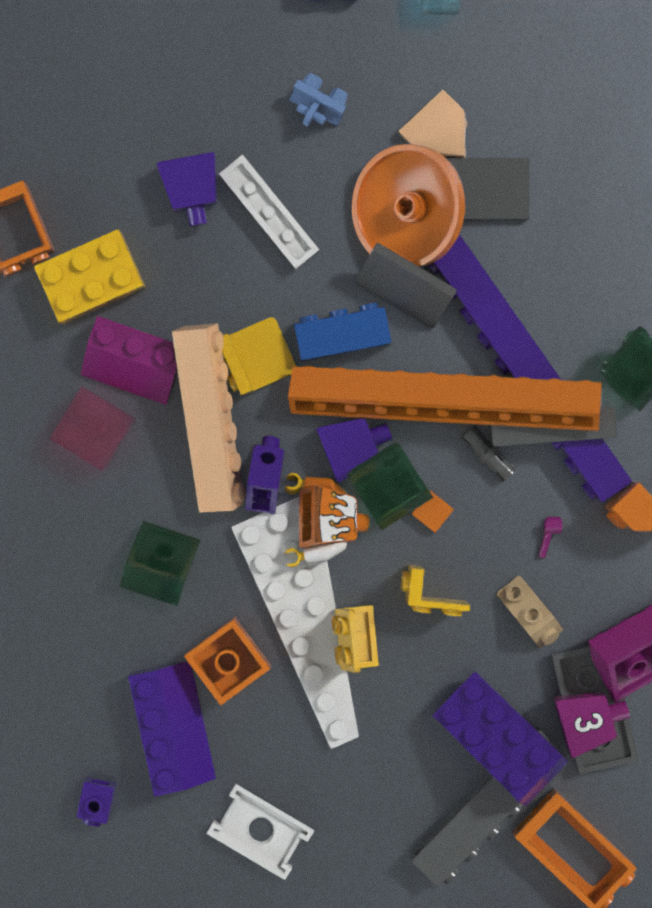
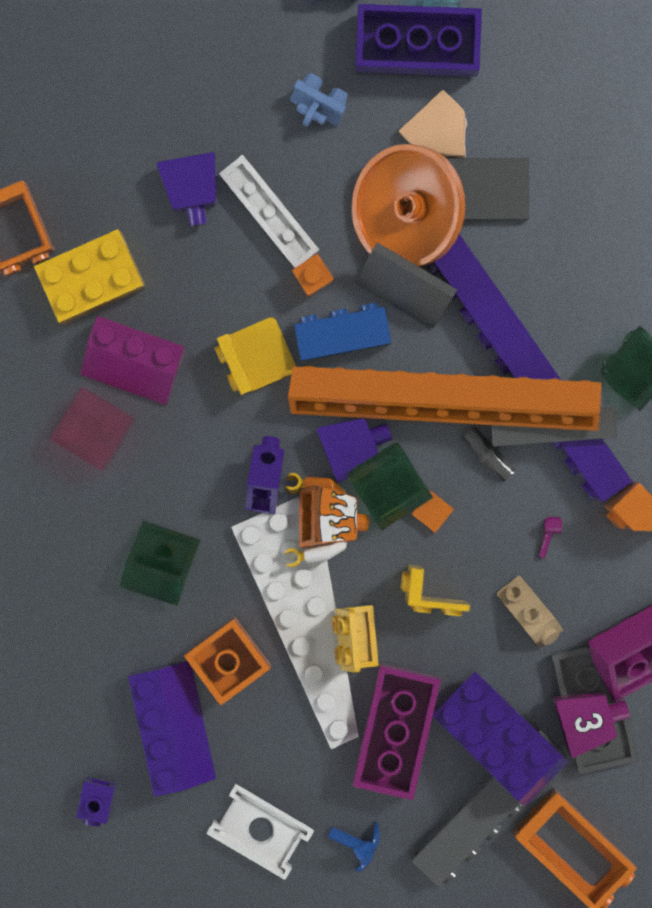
light nougat brick [172,323,246,513] -> none
none -> orange brick [292,253,334,298]
none -> blue plant [328,822,380,872]
none -> magenta brick [353,662,441,800]
none -> dark purple brick [355,4,482,77]

